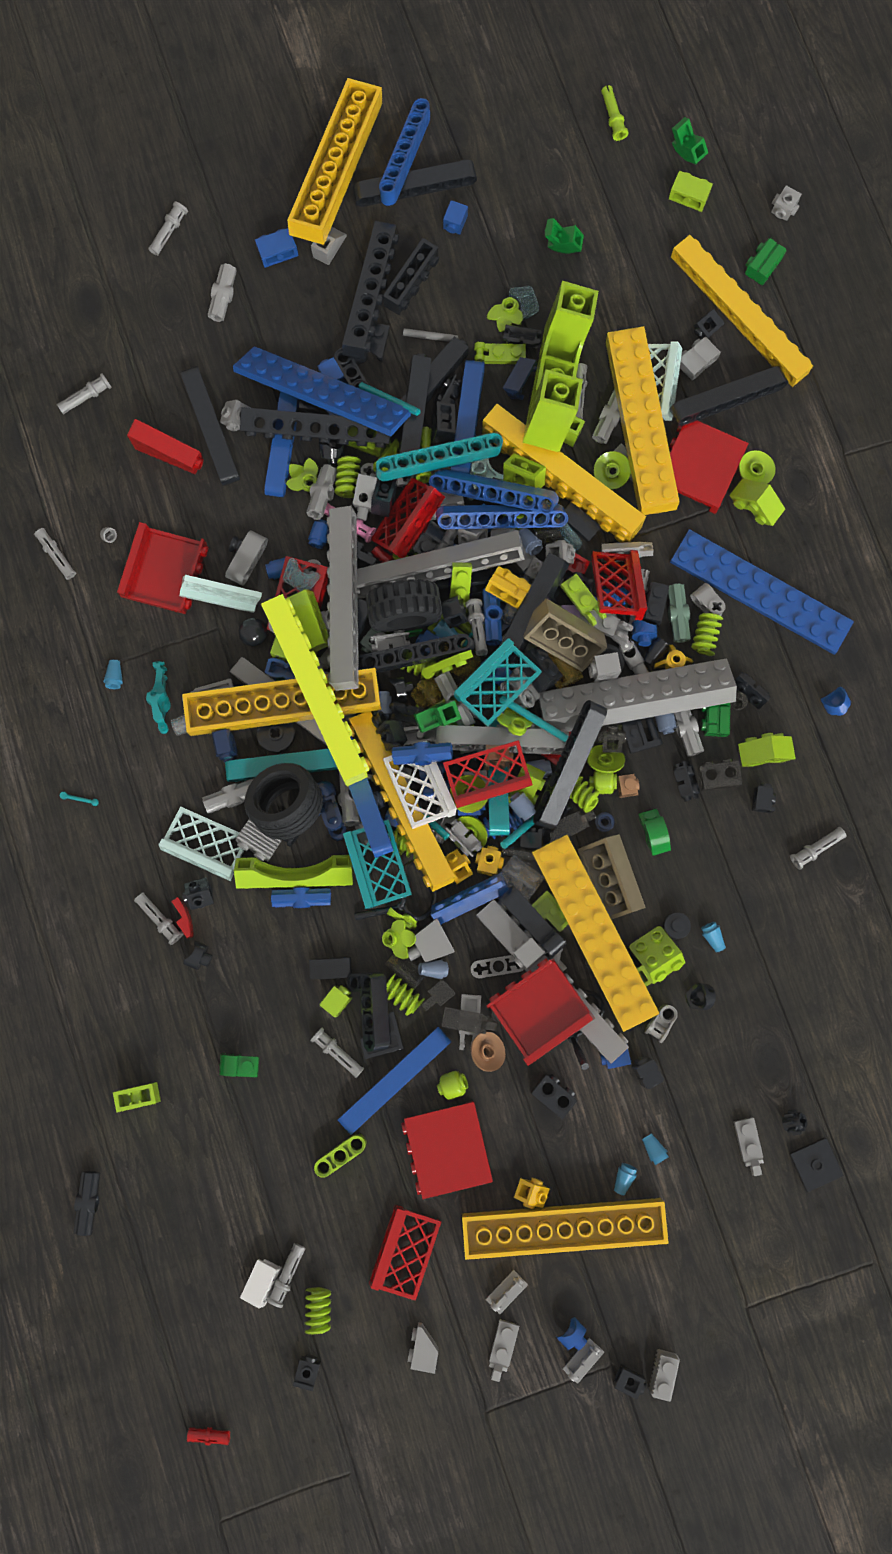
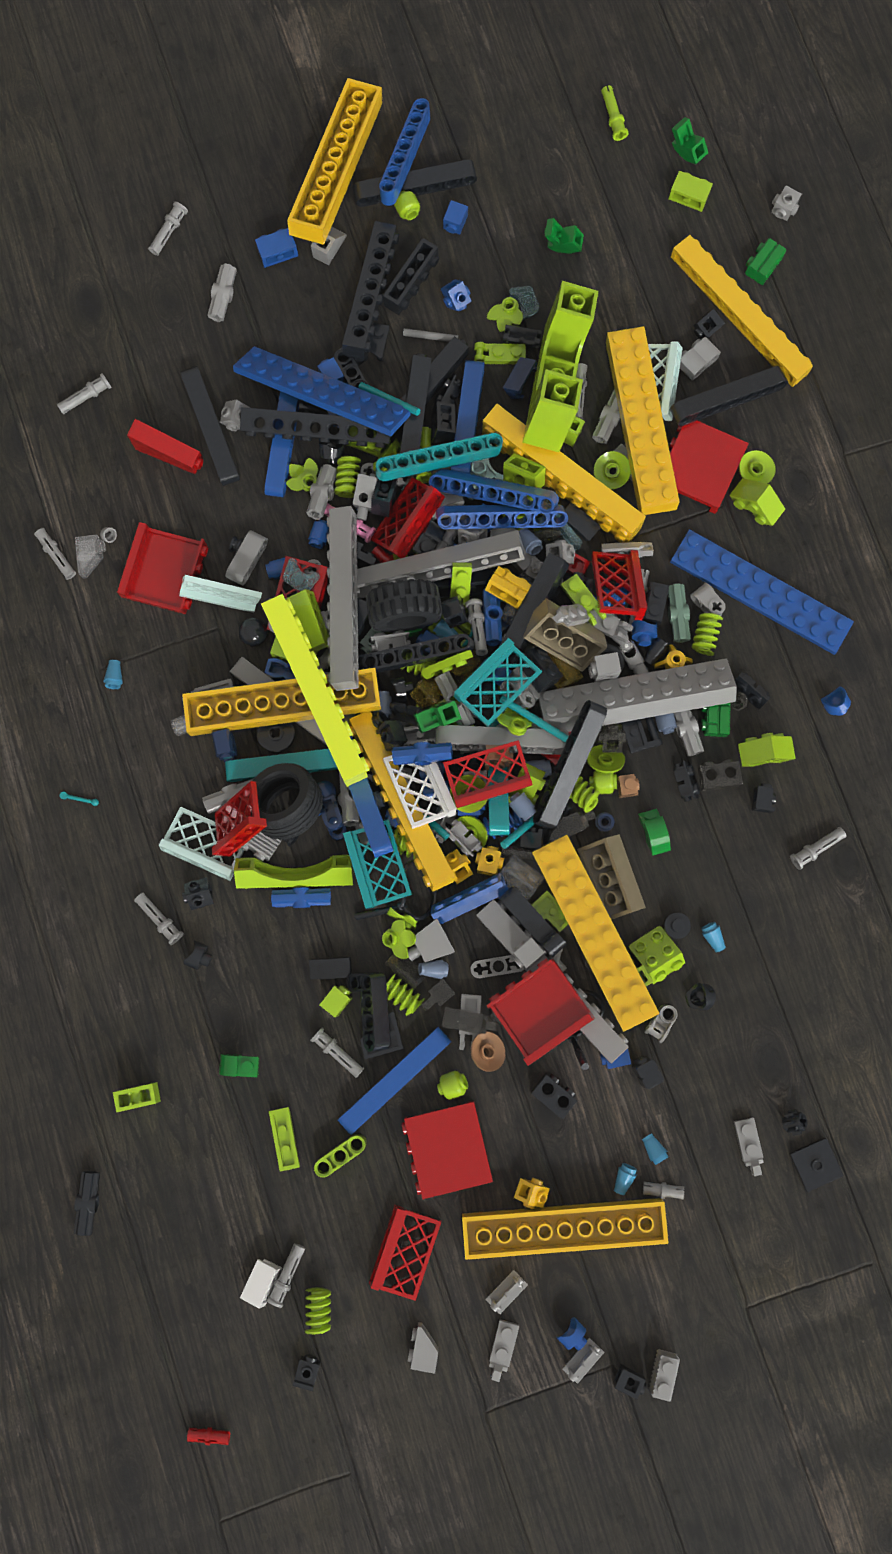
teal animal [146,661,171,734] -> none
red slope [171,897,194,939] -> none
none -> clear slope [75,535,106,579]
none -> red fence [212,781,267,857]
none -> lime plate [269,1107,300,1171]
none -> lime head [394,191,420,220]
none -> blue brick [441,279,472,311]
none -> light grey hinge [552,604,590,627]
none -> light grey pin [643,1181,684,1199]

